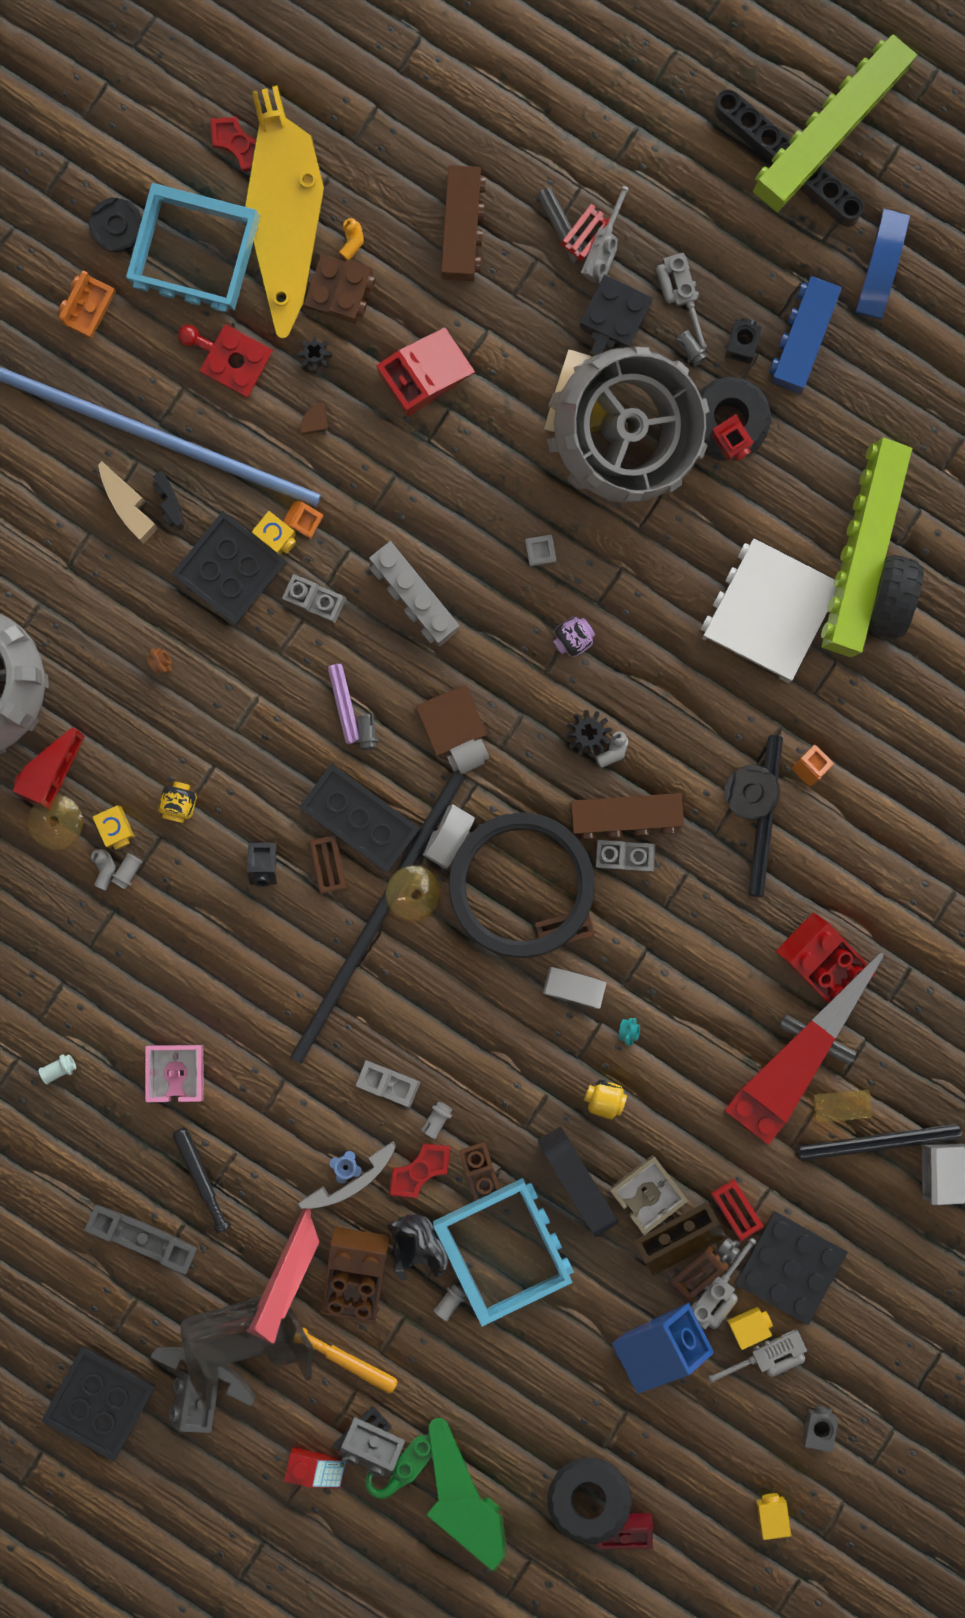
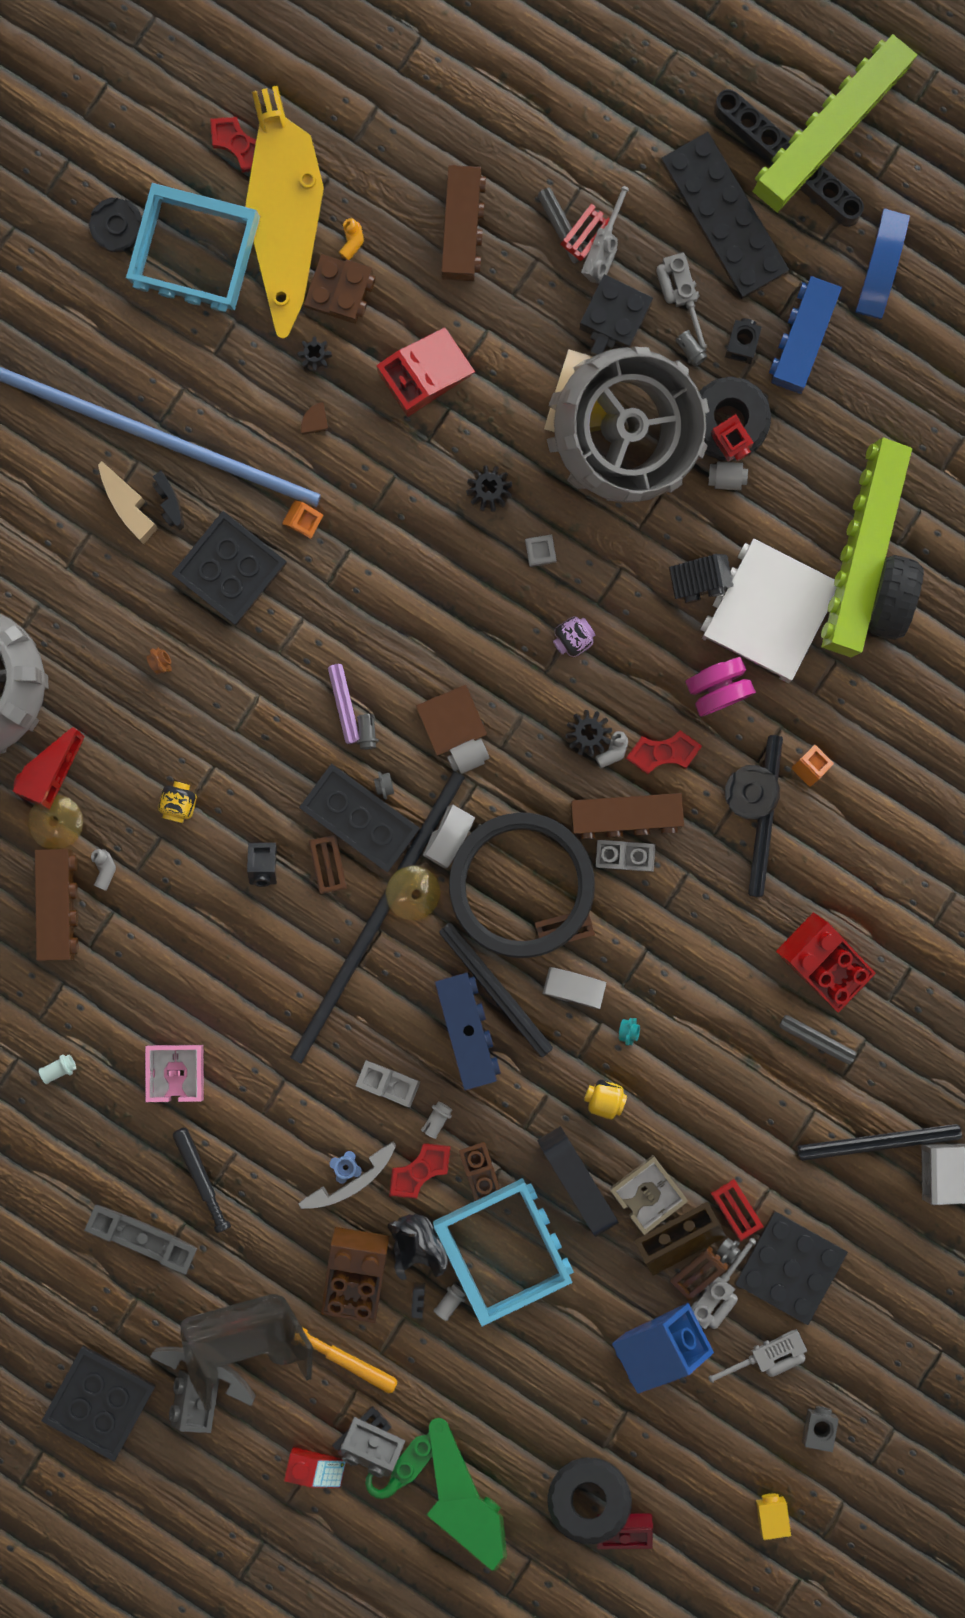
orange bracket [58,271,116,339] -> none
yellow brick [93,805,135,850] -> none
light grey pin [111,853,143,889] -> none
red plate [178,324,273,399] -> none
coral wedge [248,1208,319,1344] -> none
yellow brick [252,511,296,555] -> none
light grey slope [282,574,347,623] -> none
light grey brick [369,541,460,647] -> none
red plate [724,953,884,1145] -> none
yellow brick [727,1307,773,1350] -> none
clear yellow plate [813,1089,872,1123] -> none
none -> reddish brown brick [35,849,79,961]
none -> dark grey plate [374,771,394,799]
none -> black tile [411,1282,426,1319]
none -> dark blue brick [435,973,501,1090]
none -> black axle [439,923,553,1057]
none -> black gear [466,465,512,512]
none -> red tile [626,730,702,775]
none -> black plate [661,132,789,299]
none -> black brick [669,554,734,604]
none -> dark pink wheel [685,657,756,717]
none -> light grey brick [709,461,748,490]

